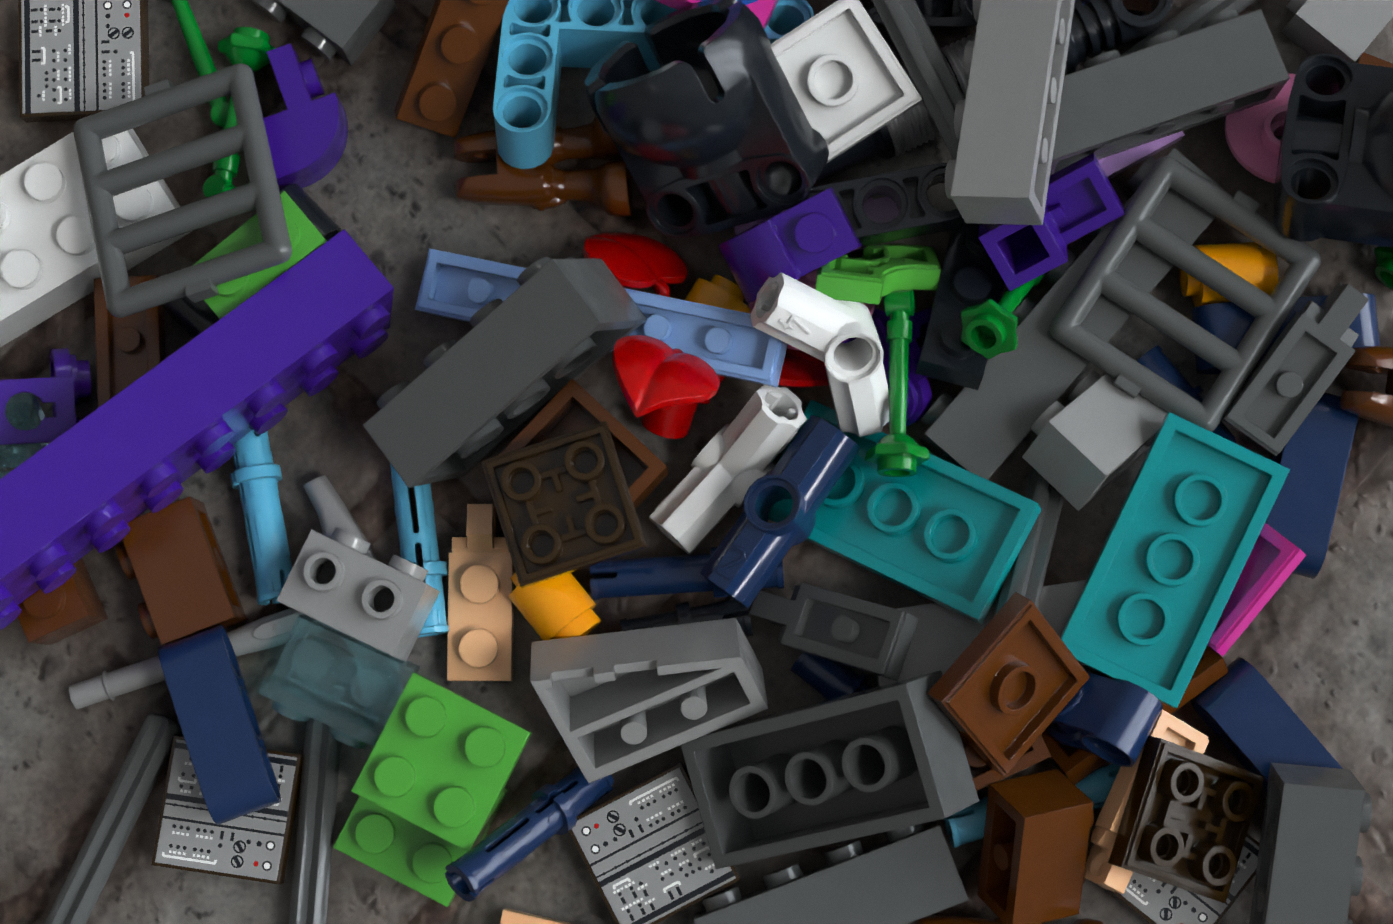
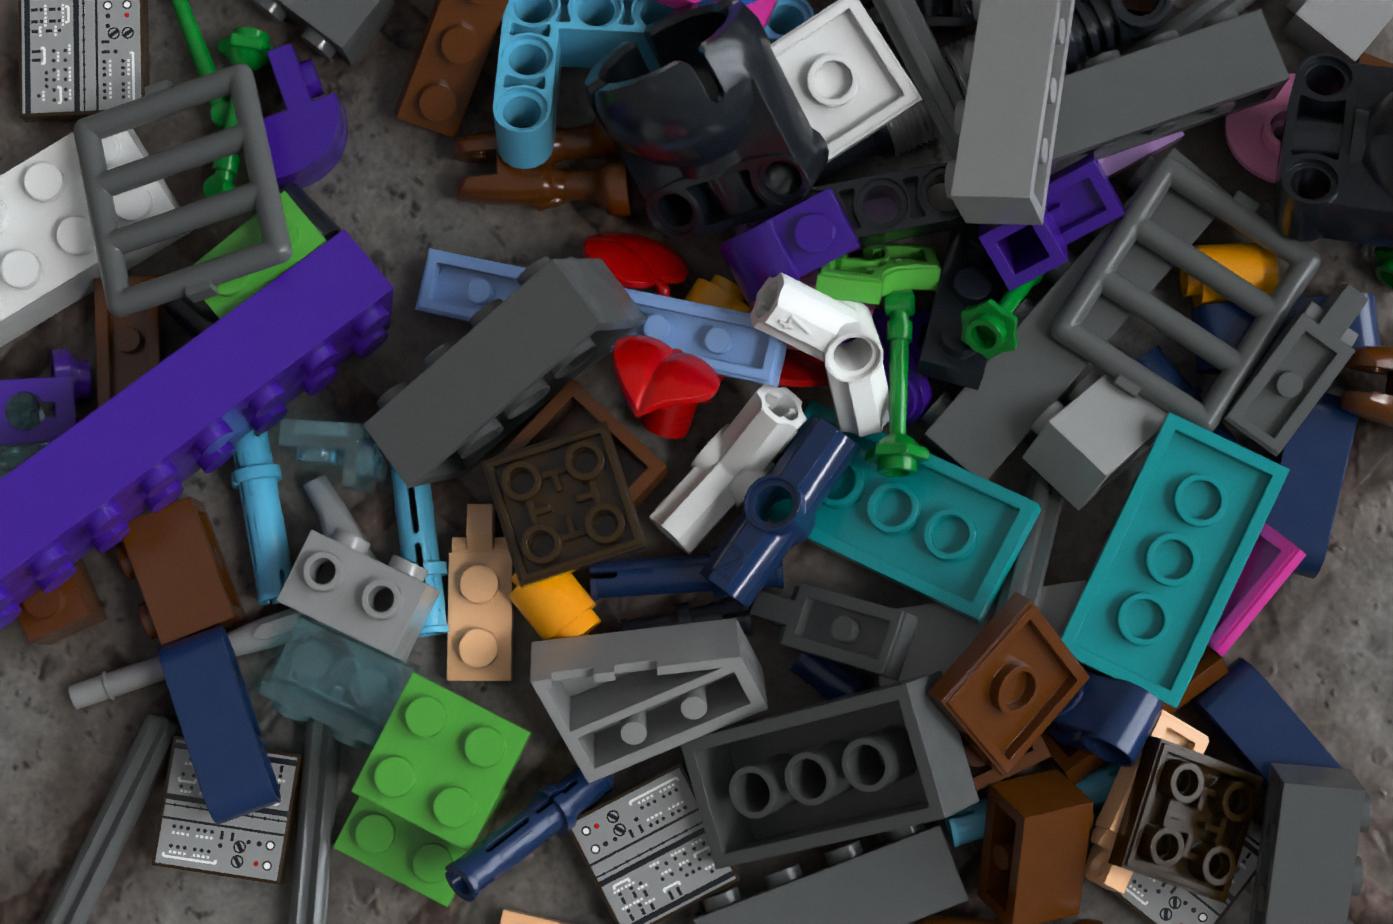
none -> clear light blue bracket [279,419,388,495]

